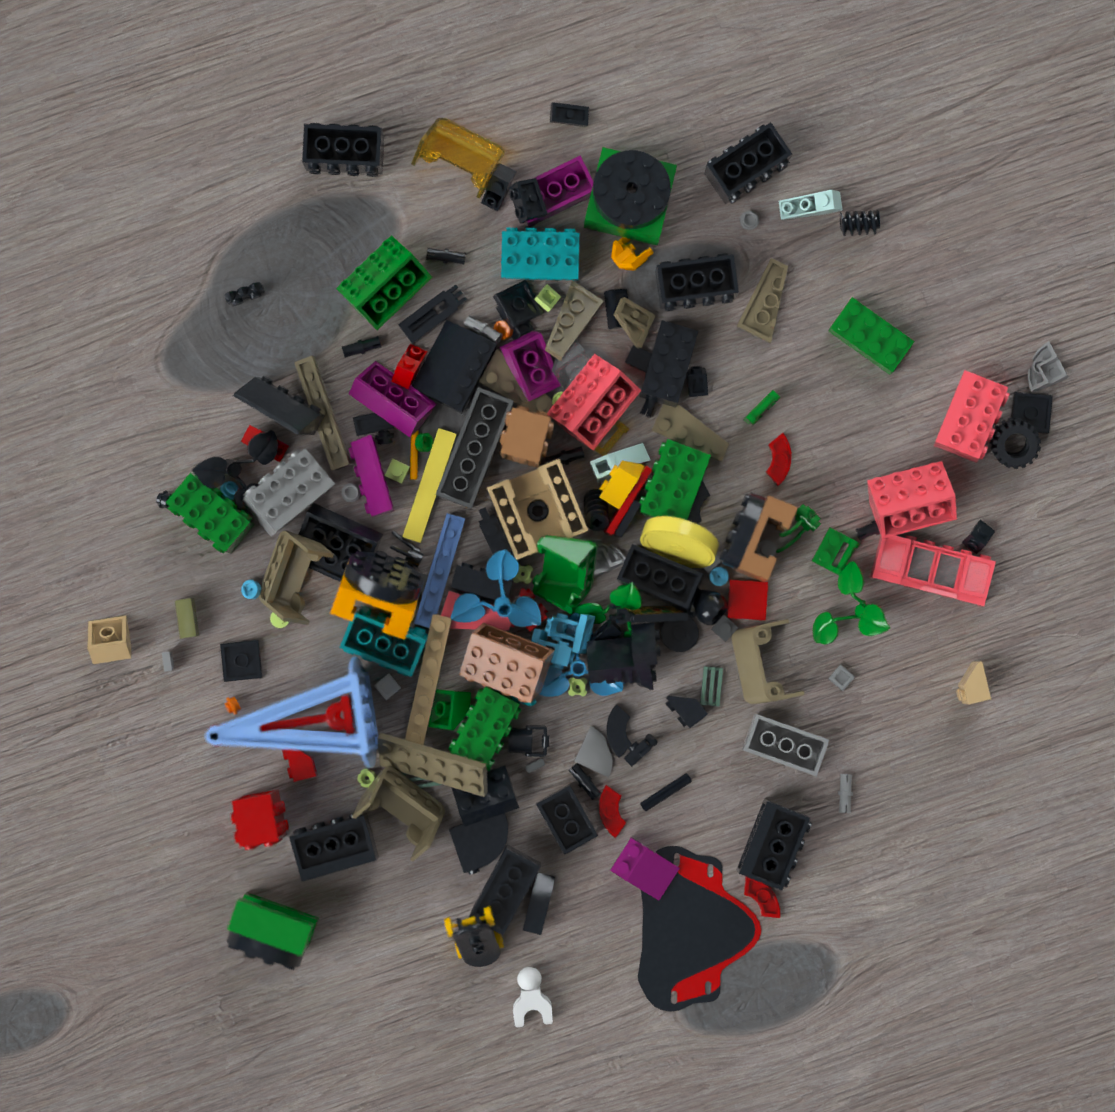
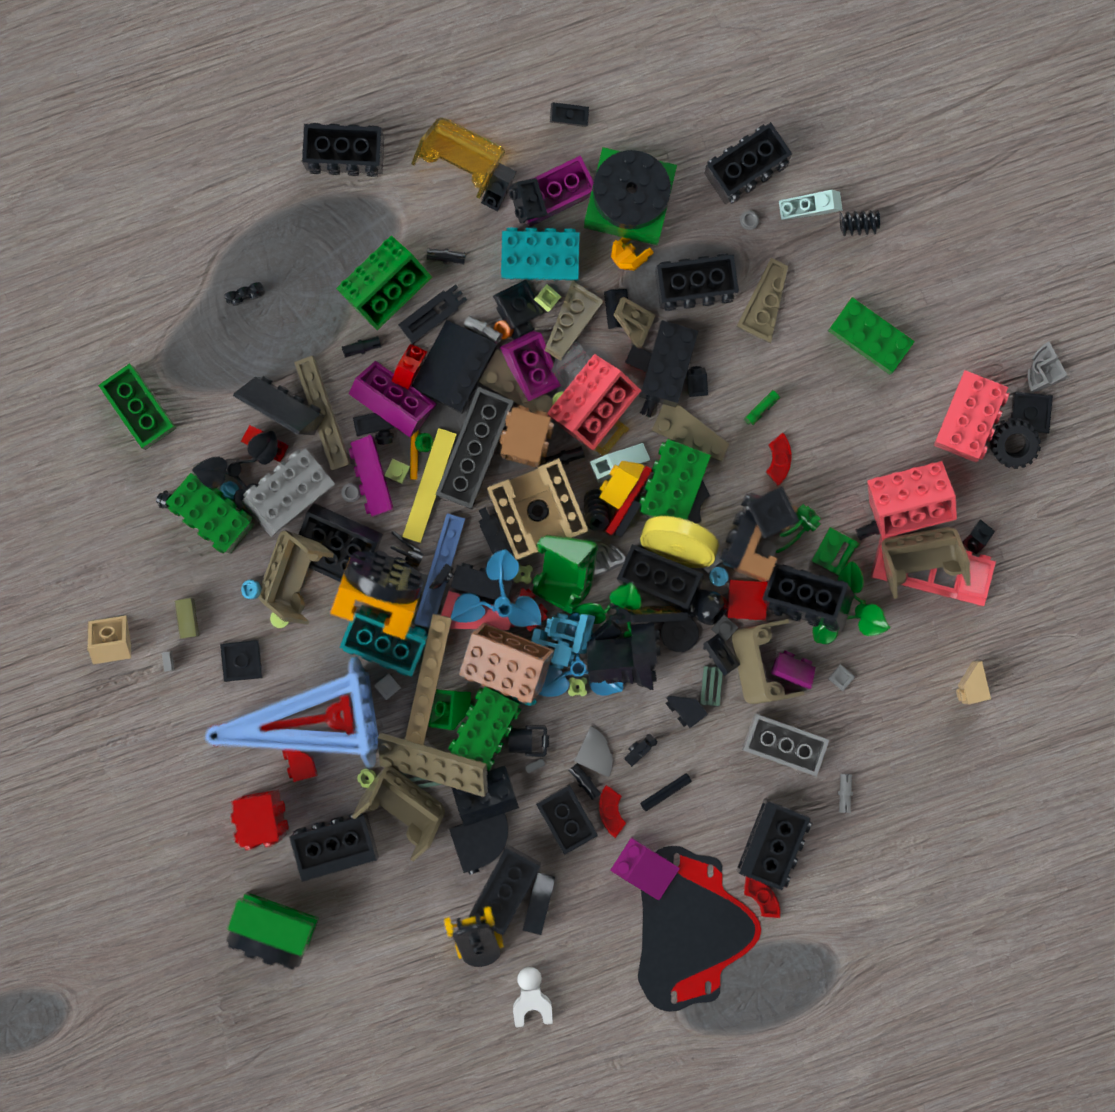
orange plate [224,696,241,715] -> none
black tile [606,704,632,758] -> none
none -> green brick [98,363,177,450]
none -> black plate [429,564,454,590]
none -> black plate [703,633,740,676]
none -> black tile [747,486,799,539]
none -> black brick [762,563,855,632]
none -> magenta slope [770,650,816,689]
none -> dark tan windscreen [881,527,971,599]

